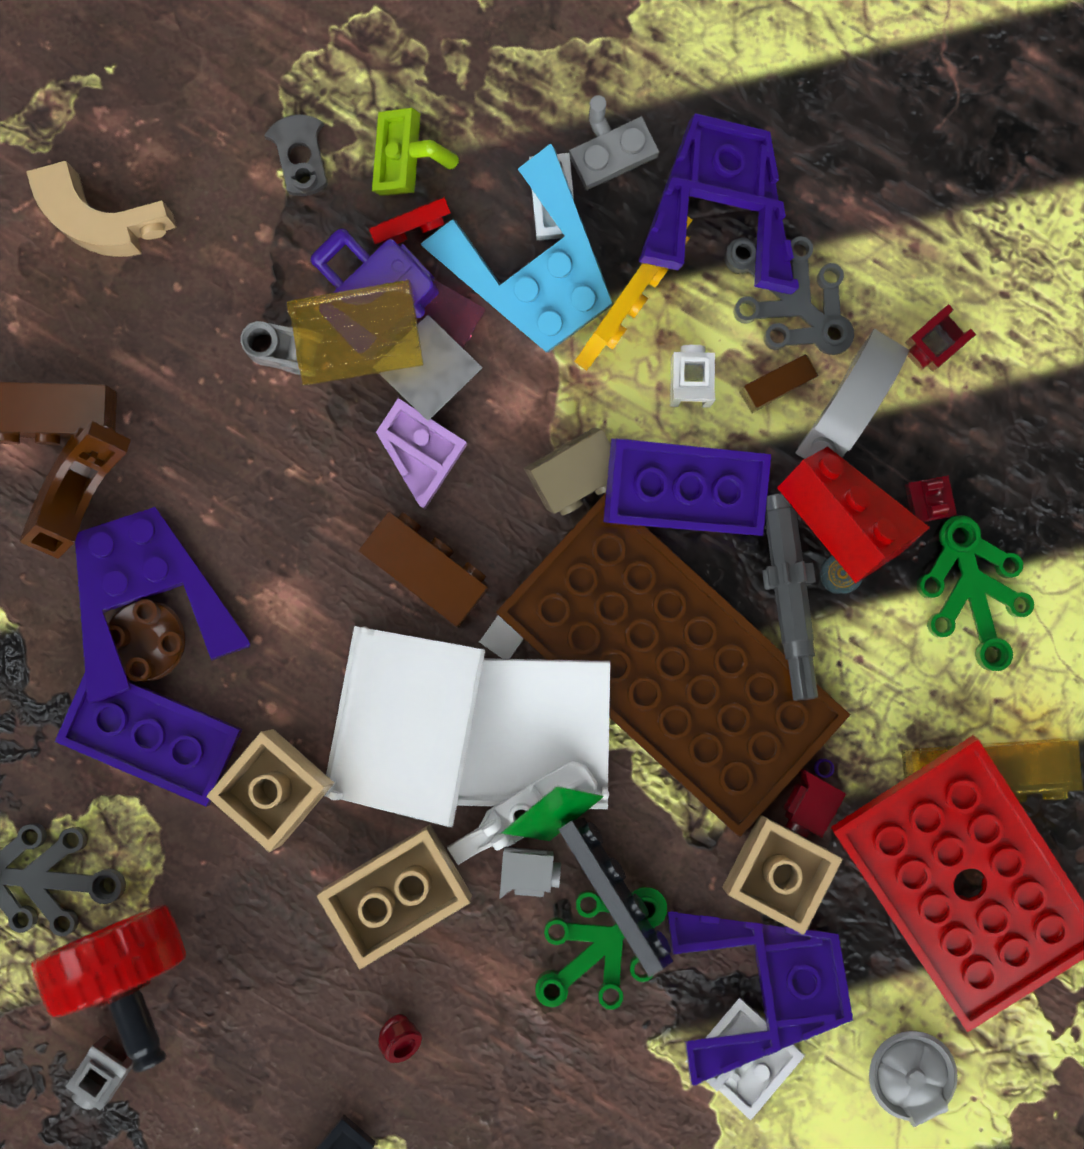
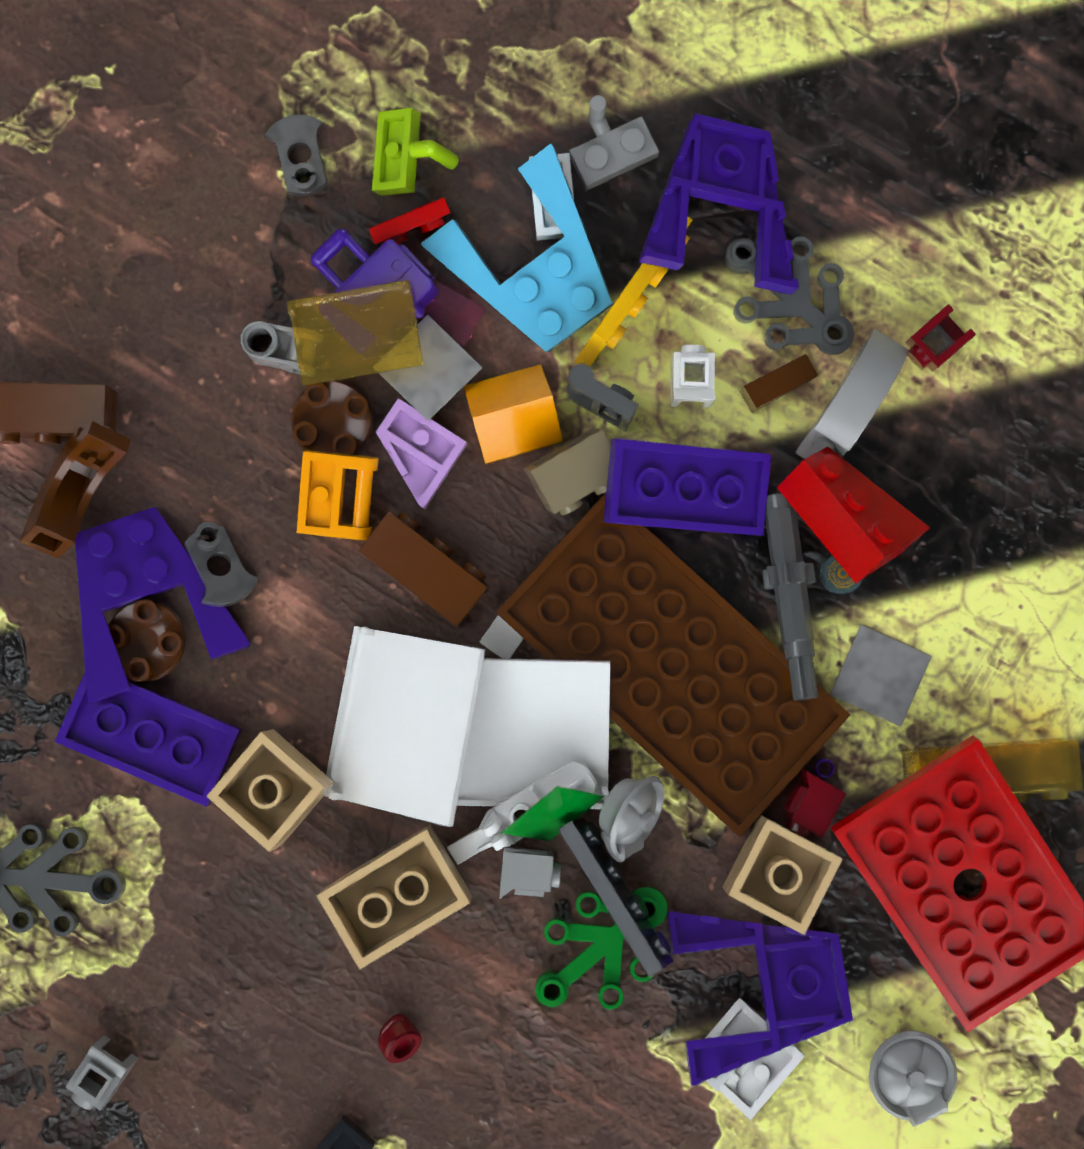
tan arch [26,160,177,257] -> none
red wheel [31,904,186,1073] -> none
dark red tile [905,475,957,522] -> none
green plant [917,515,1034,671] -> none
none -> flat silver piece [185,522,259,607]
none -> reddish brown dish [291,380,372,455]
none -> light orange plate [297,450,379,540]
none -> light orange slope [464,364,563,464]
none -> dark grey plate [567,364,639,432]
none -> light grey piece [599,776,664,862]
none -> flat silver sticker [830,624,932,727]

